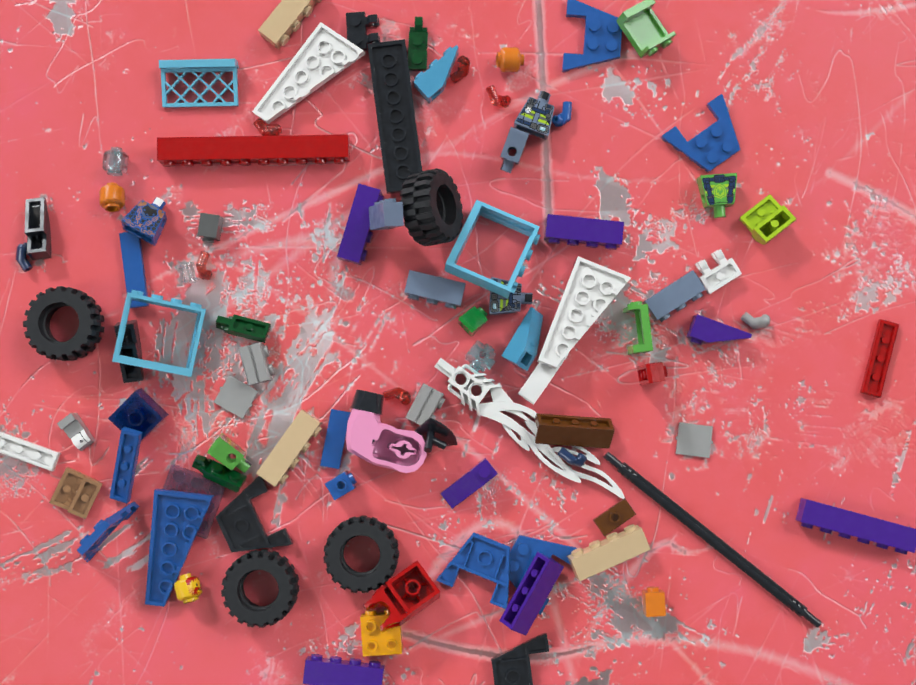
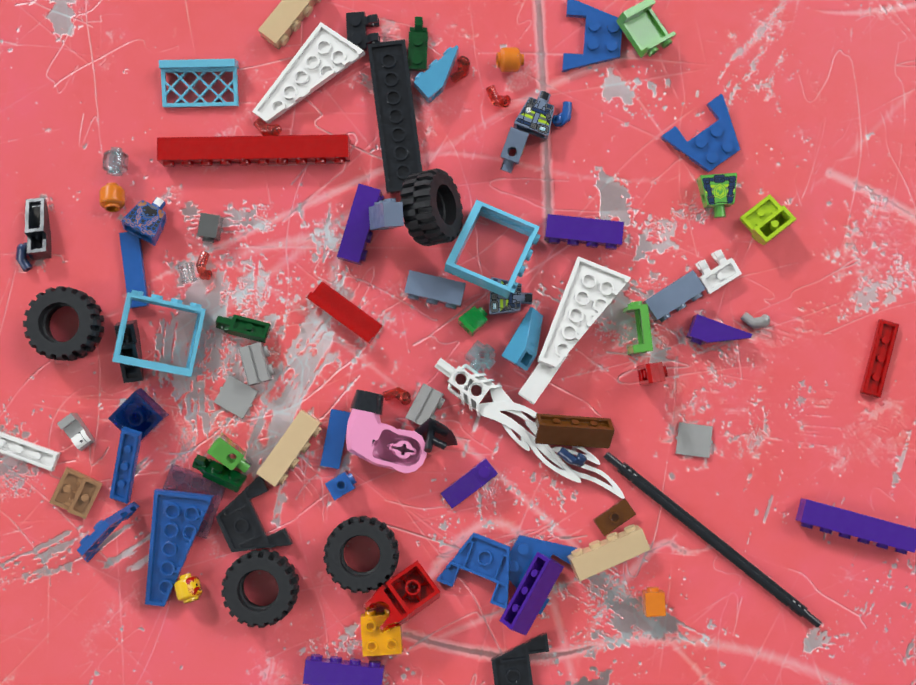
none -> red panel [306,282,382,344]

